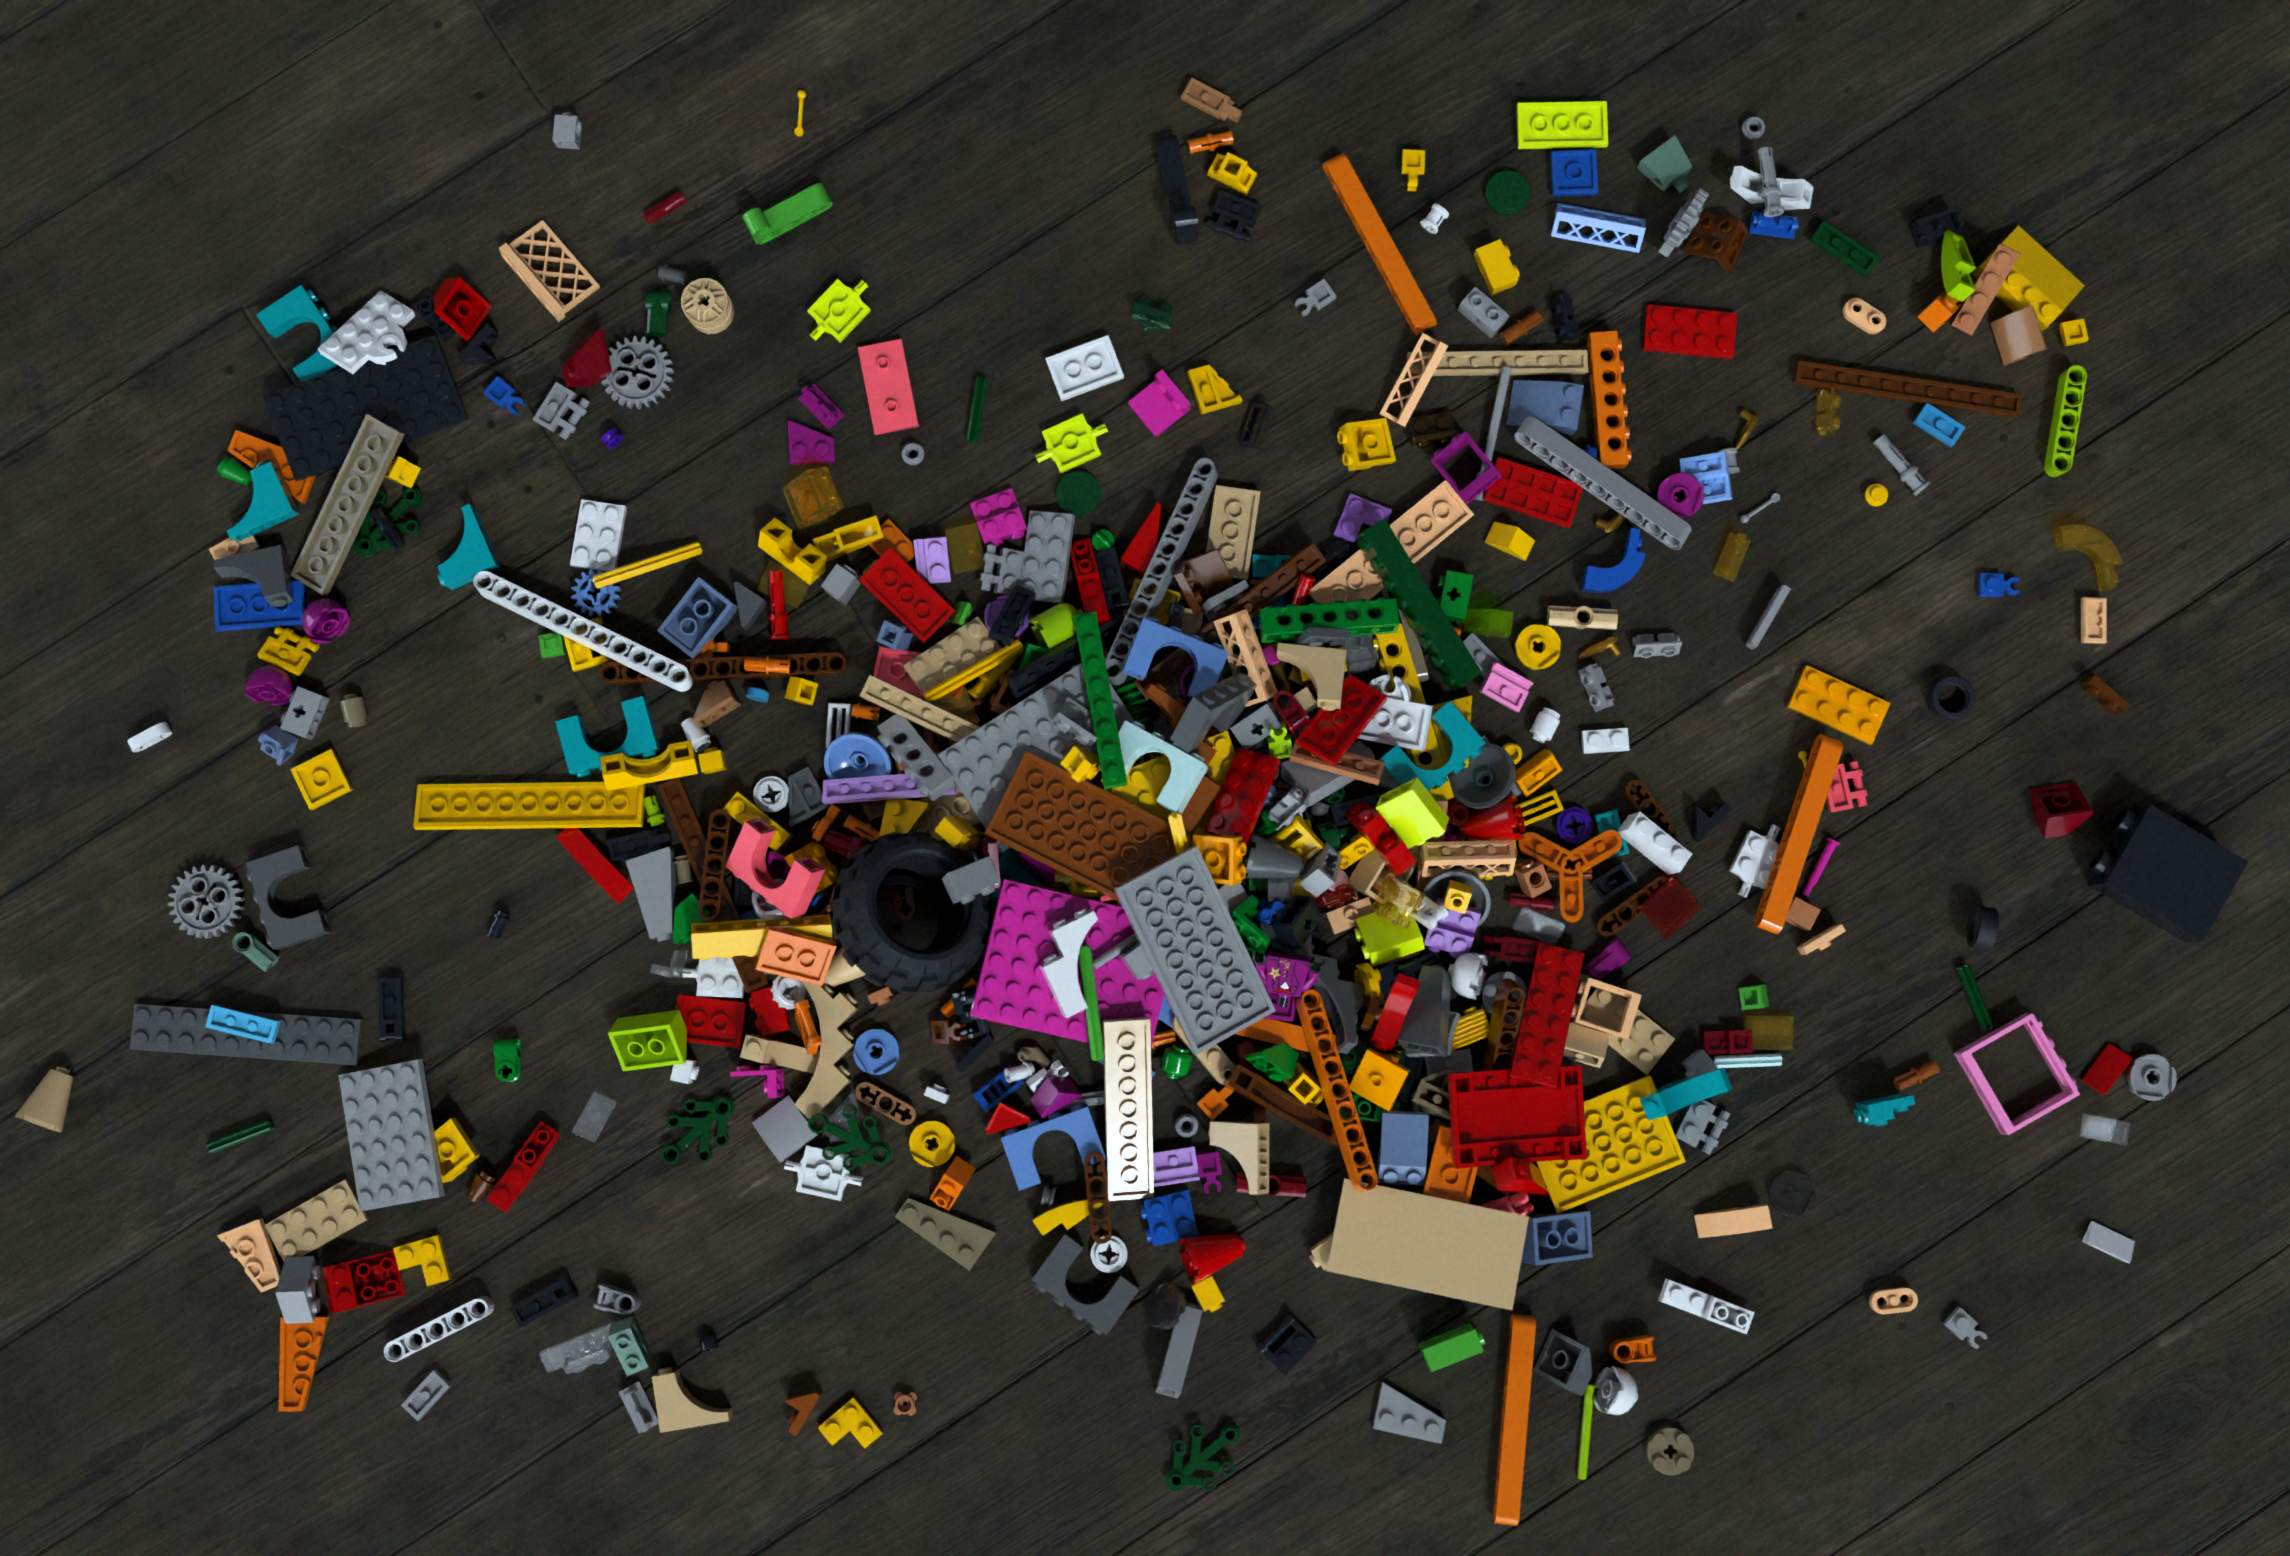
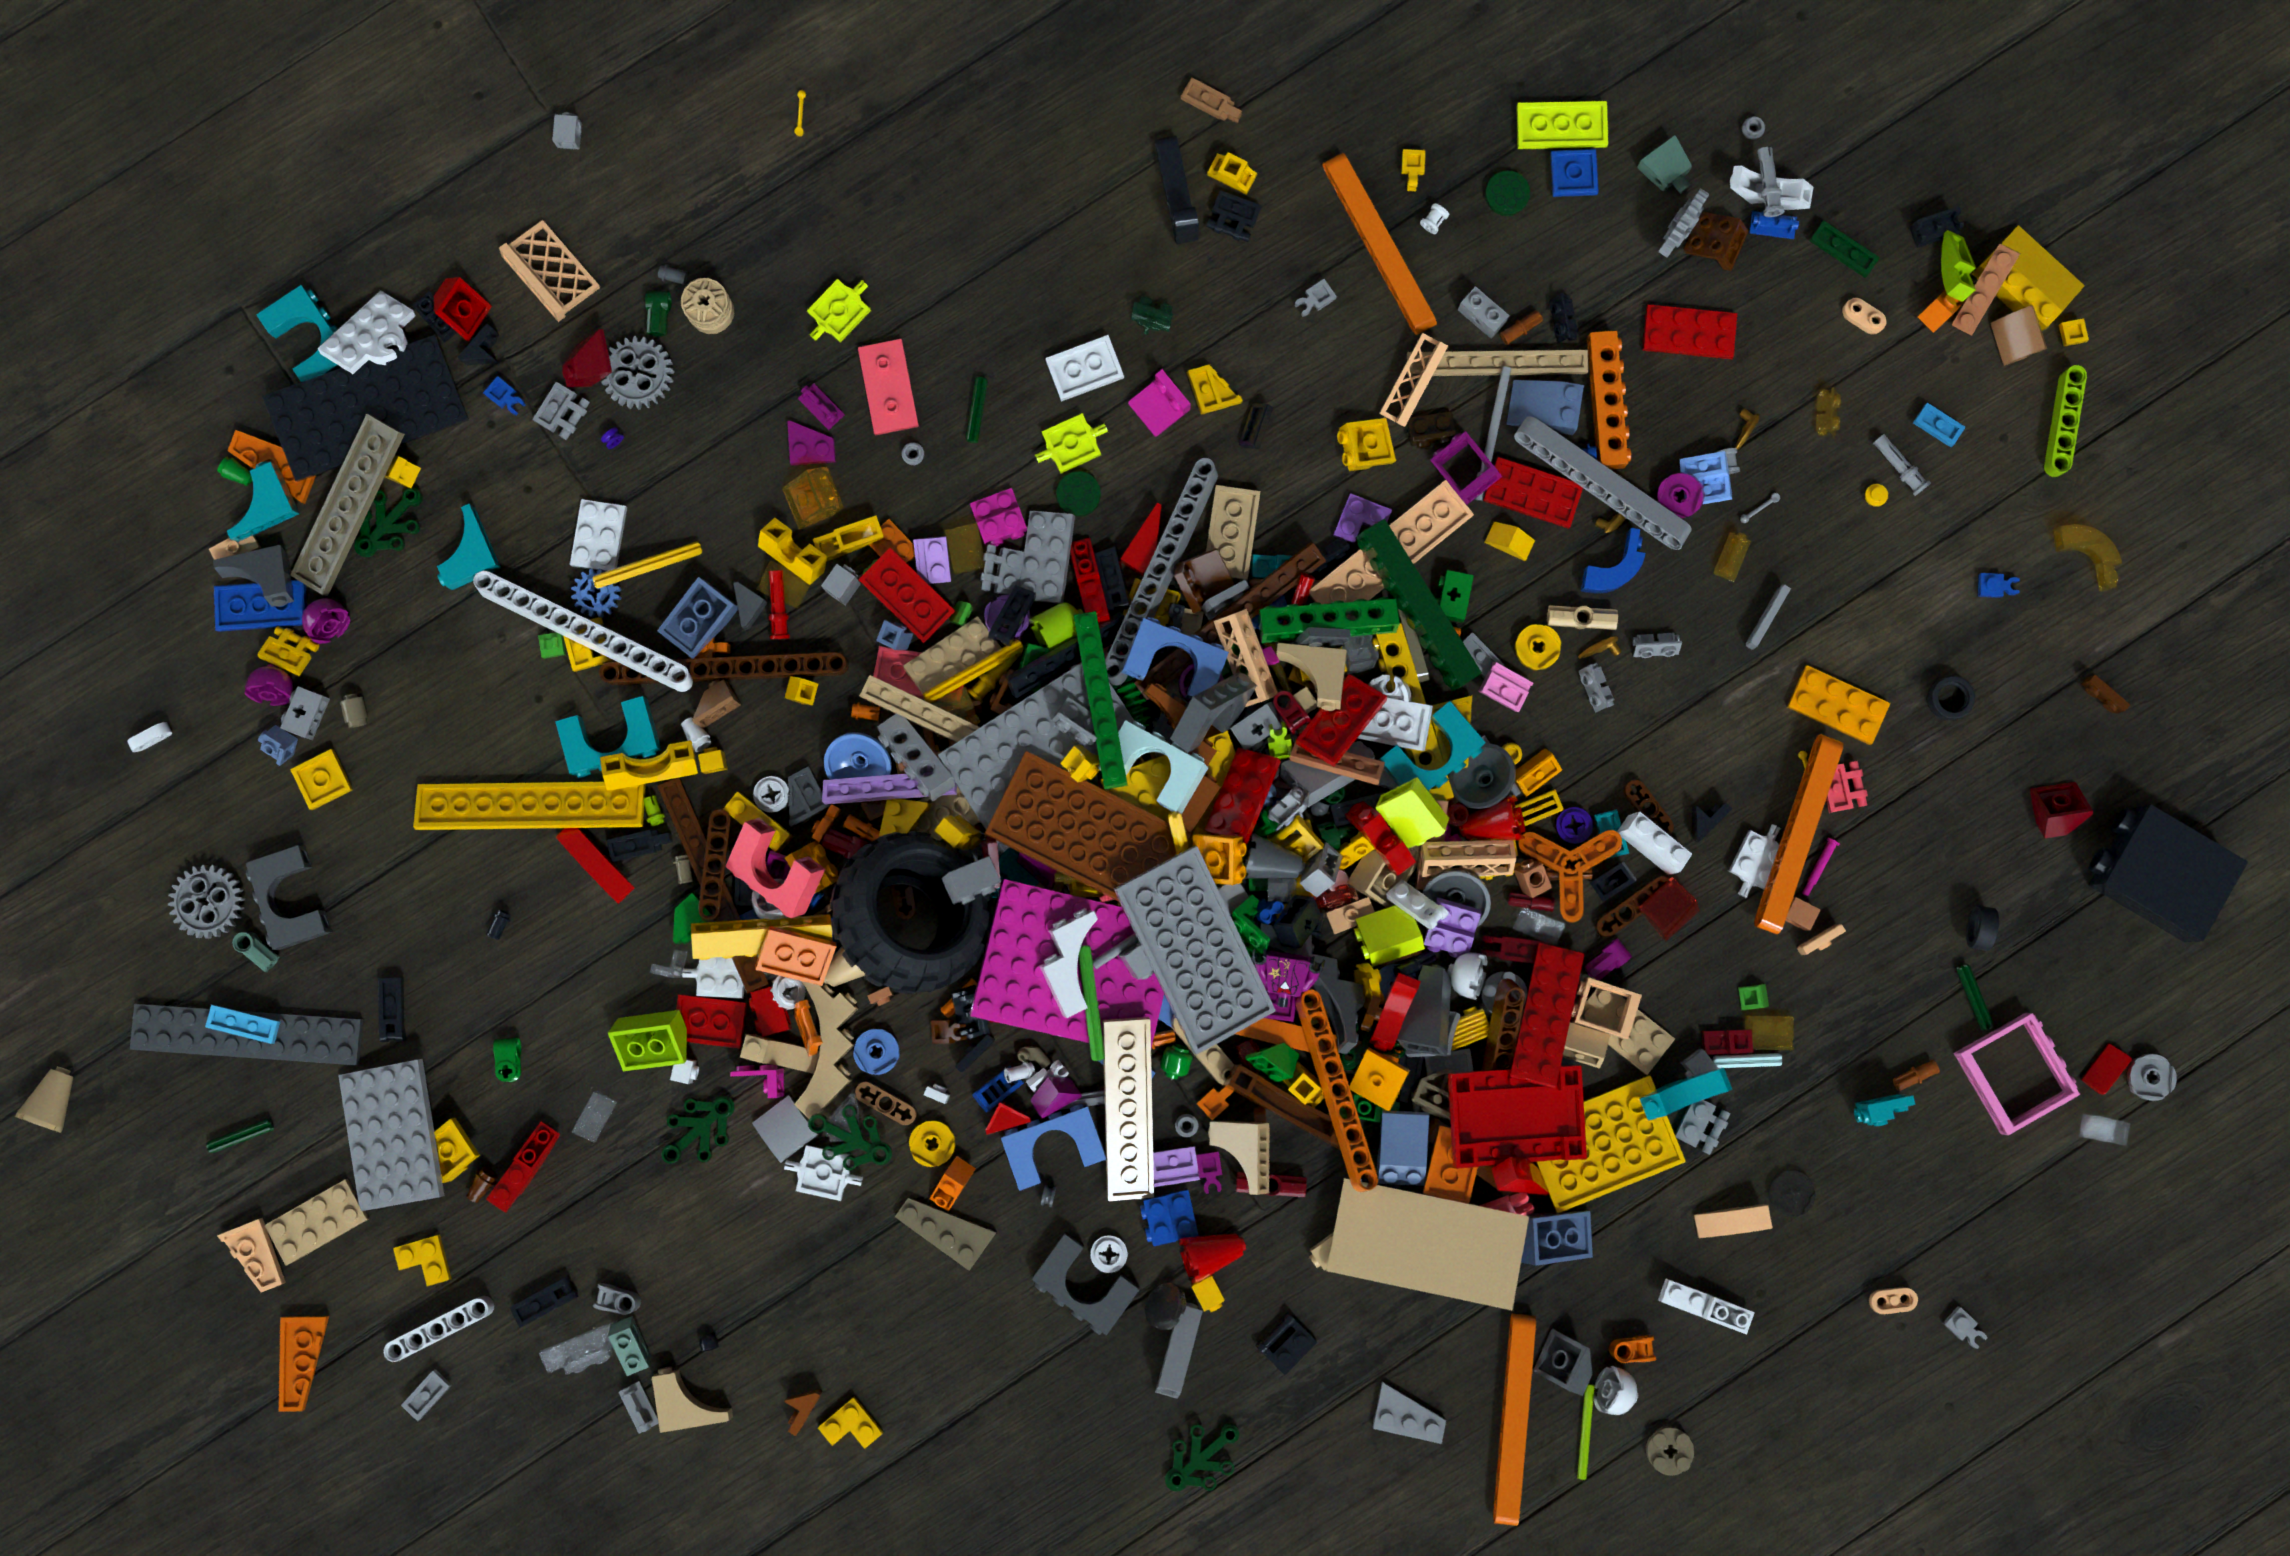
light grey brick [275,1256,320,1324] -> none
red slope [321,1250,405,1313] -> none
black axle [370,508,404,550] -> none
light grey slope [626,846,676,942] -> none
dark red axle [643,190,687,224] -> none
bright green beam [742,183,833,245] -> none
orange axle [744,656,790,674] -> none
dark azure tile [746,687,770,702] -> none
white tile [826,703,852,748] -> none
nougat plate [893,1392,917,1416] -> none
yellow slope [1032,1199,1104,1236] -> none
reddish brown beam [1084,1152,1112,1244] -> none
green tile [1092,530,1115,552] -> none
orange pin [1187,130,1234,154] -> none
clear yellow plate [1371,874,1425,929] -> none
bright green brick [1418,1323,1485,1372] -> none
yellow plate [1443,880,1472,914] -> none
clear neon green slope [1462,609,1514,638] -> none
yellow brick [1473,239,1520,296] -> none
white brick [1530,707,1560,743] -> none
light blue fence [1551,203,1646,253] -> none
white plate [1581,728,1630,754] -> none
reddish brown plate [1794,360,2023,418] -> none
light nougat plate [2081,597,2107,644] -> none
white slope [2082,1221,2135,1263] -> none

